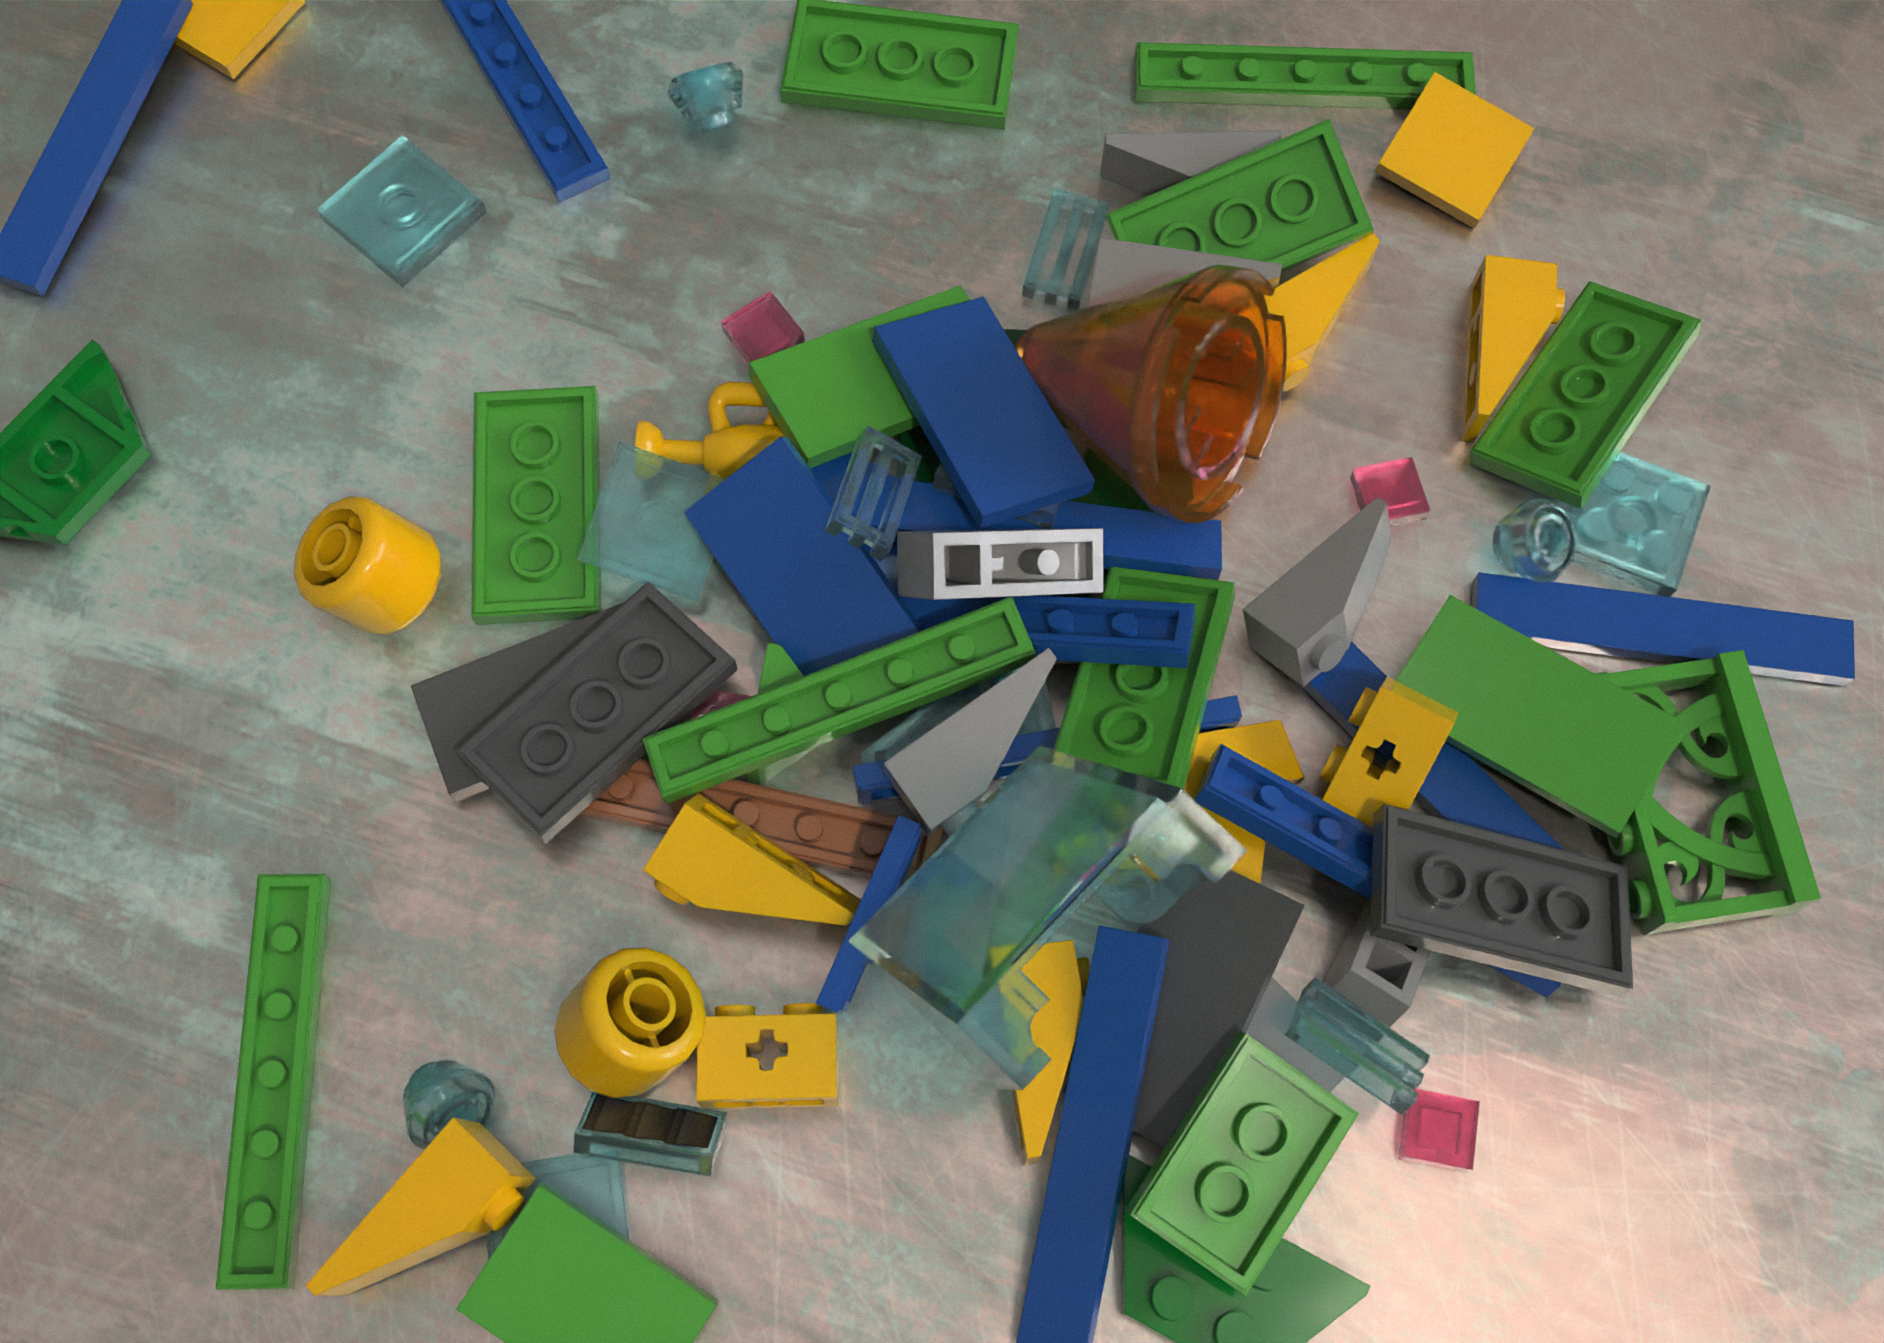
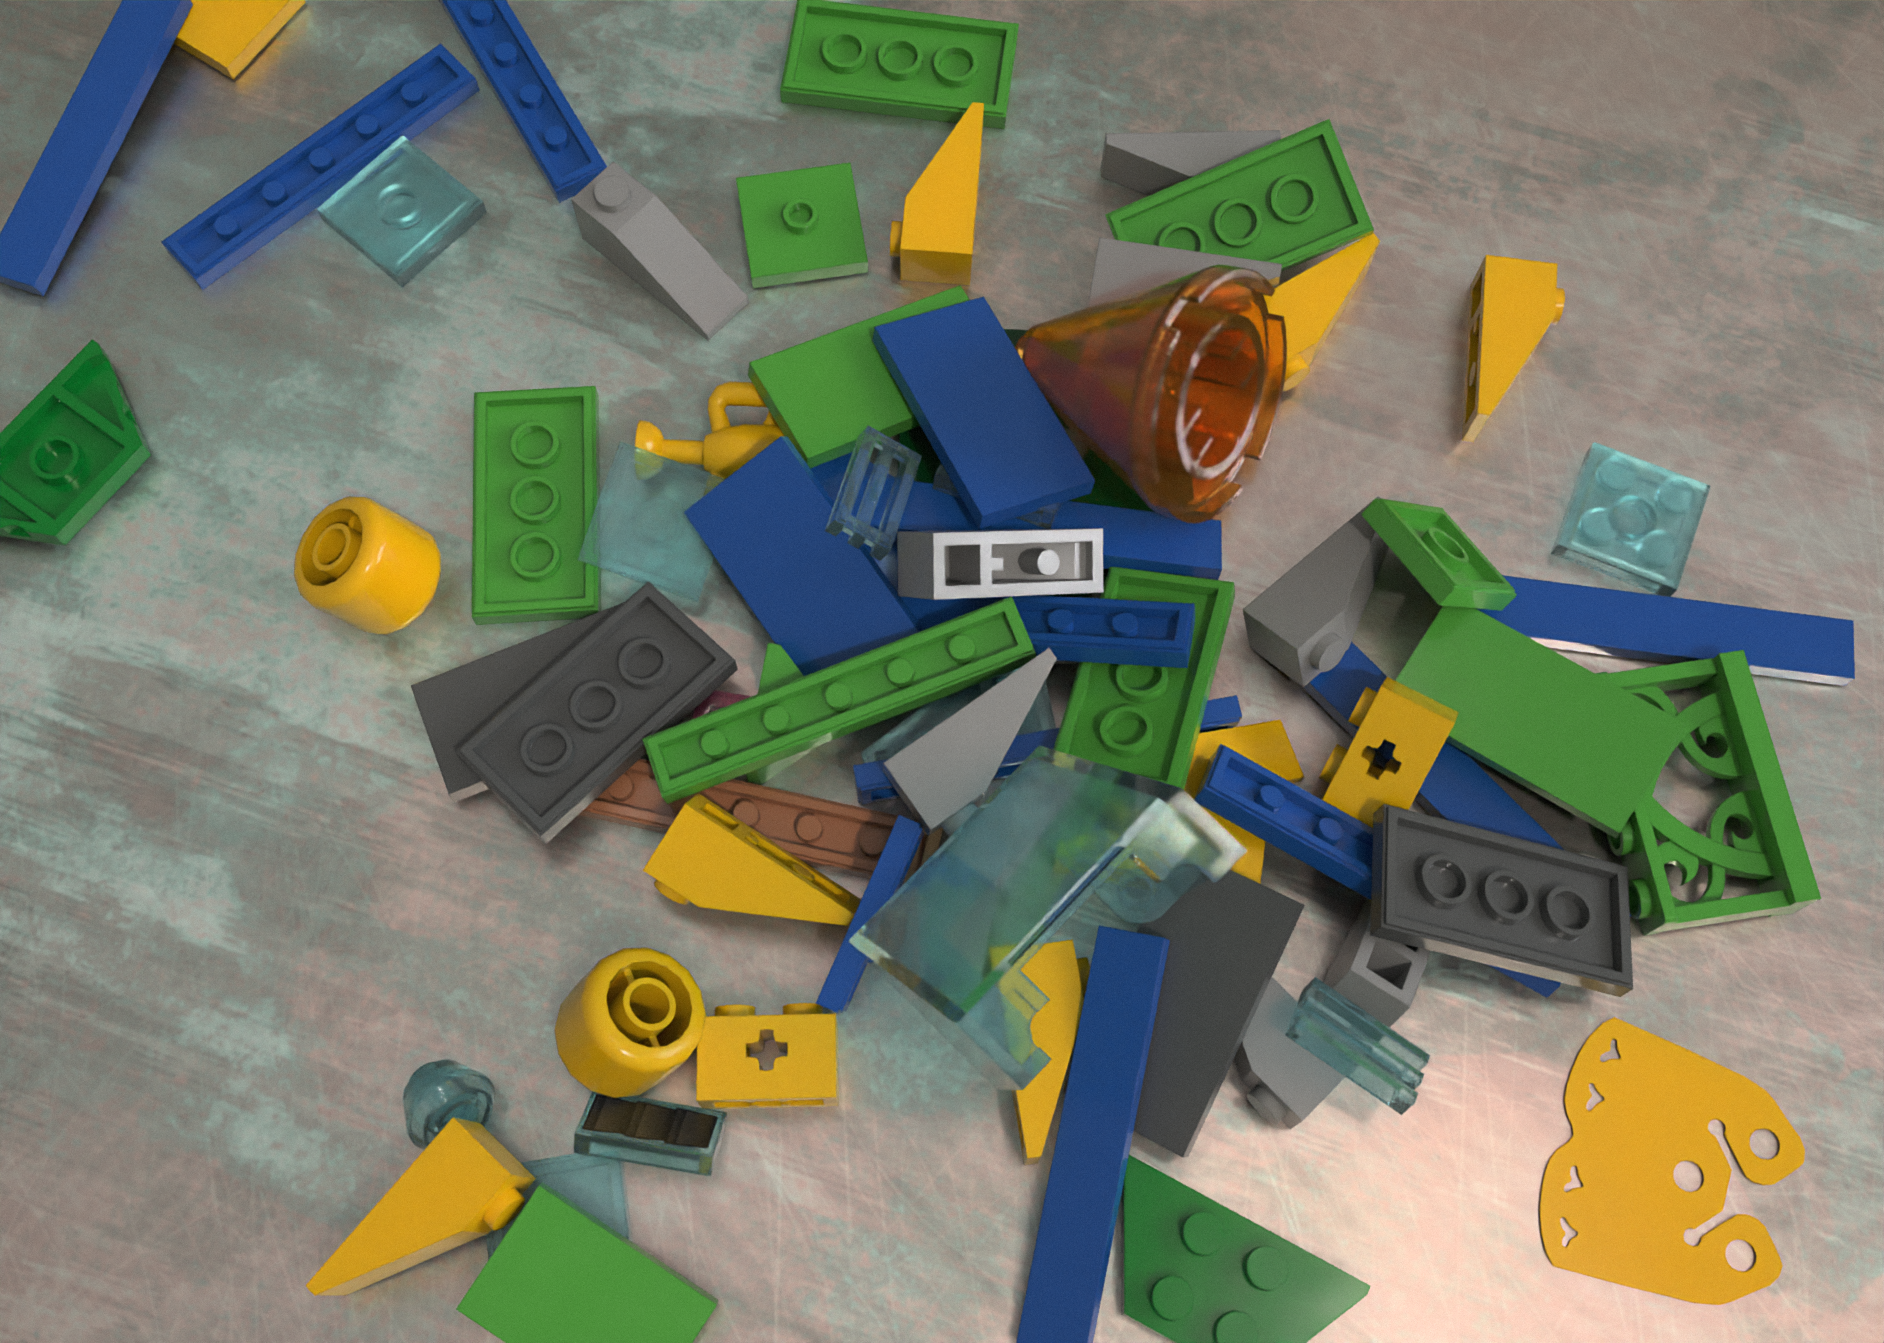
bright green tile [216,874,331,1290] -> none
clear light blue cone [667,62,744,132] -> none
clear pink tile [721,291,805,364] -> none
clear light blue tile [1022,189,1110,311] -> none
bright green tile [1124,1032,1359,1296] -> none
bright green tile [1134,42,1476,110] -> none
clear pink tile [1350,457,1430,527] -> none
yellow tile [1374,72,1535,228] -> none
clear pink tile [1398,1088,1480,1173] -> none
bright green tile [1470,281,1701,509] -> none
clear light blue cone [1493,497,1576,583] -> none
none -> blue tile [161,43,480,290]
none -> light grey slope [571,162,749,341]
none -> bright green plate [736,162,868,289]
none -> yellow slope [890,102,984,285]
none -> bright green plate [1361,498,1517,611]
none -> yellow piece [1539,1017,1805,1305]

